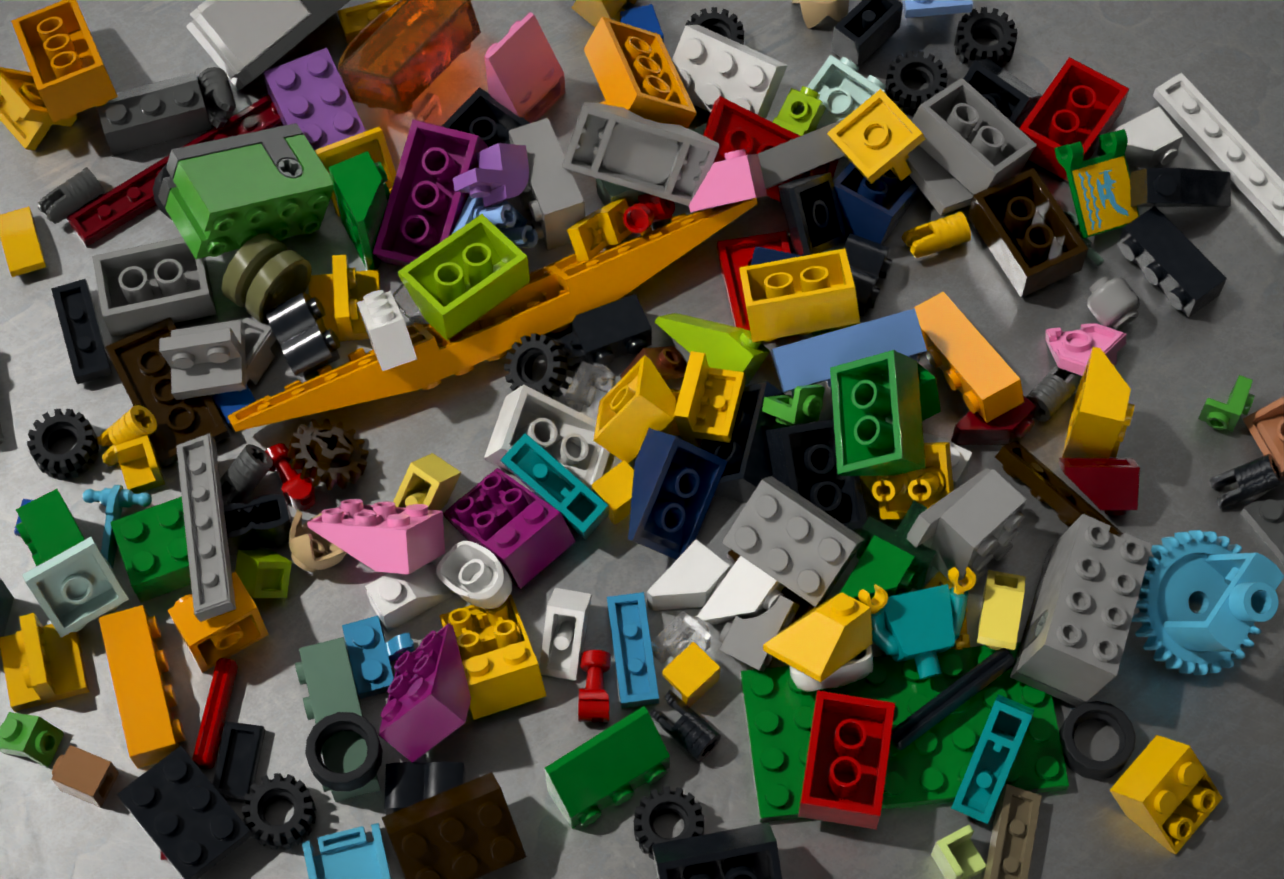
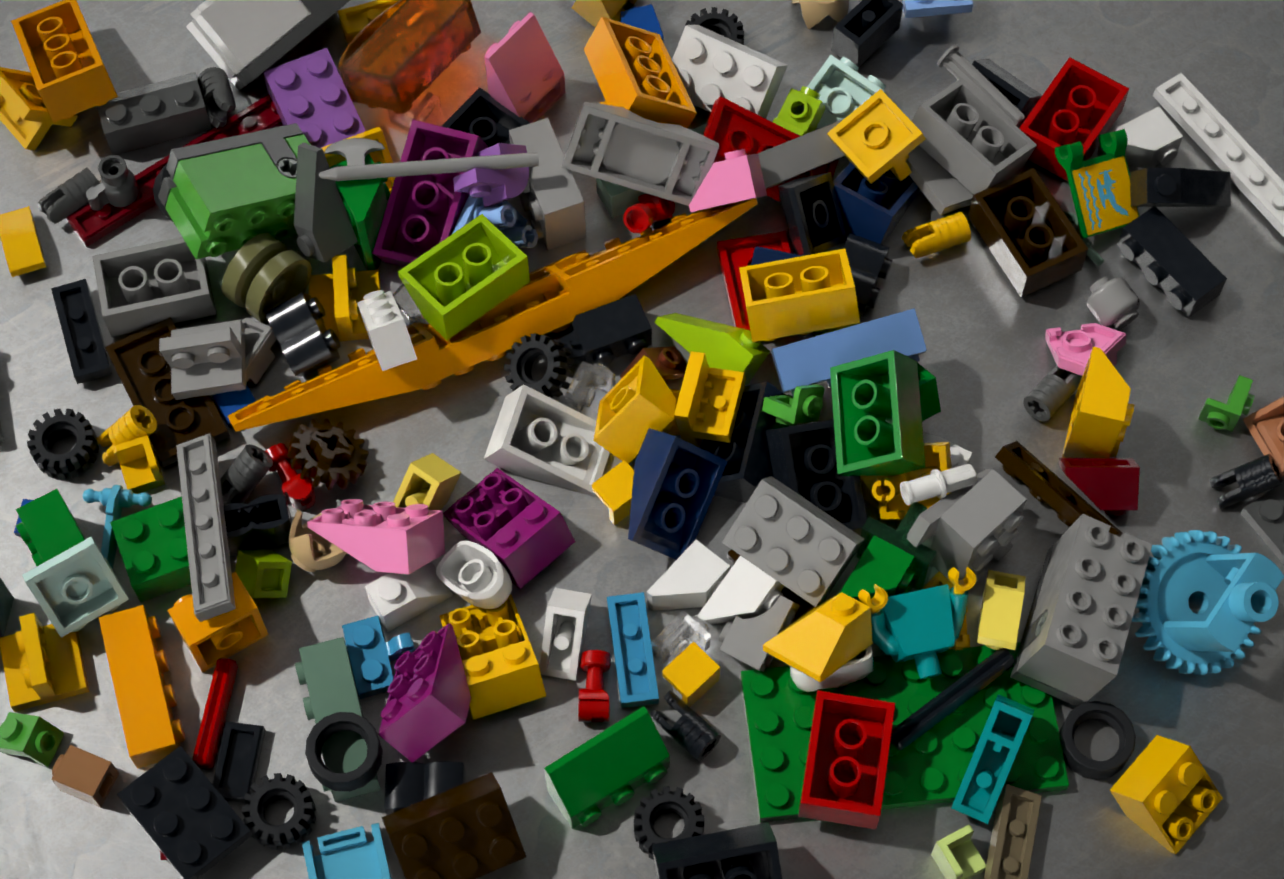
teal slope [500,433,609,540] -> none
yellow slope [567,198,633,262] -> none
black tyre [884,51,948,116] -> none
light orange brick [912,291,1024,423] -> none
dark red slope [951,395,1036,445] -> none
black tyre [954,7,1018,68] -> none
none -> dark grey piece [86,155,139,211]
none -> dark grey slope [294,143,358,262]
none -> light grey piece [319,138,539,181]
none -> white axle [900,464,977,505]
none -> light grey axle [937,44,1025,127]

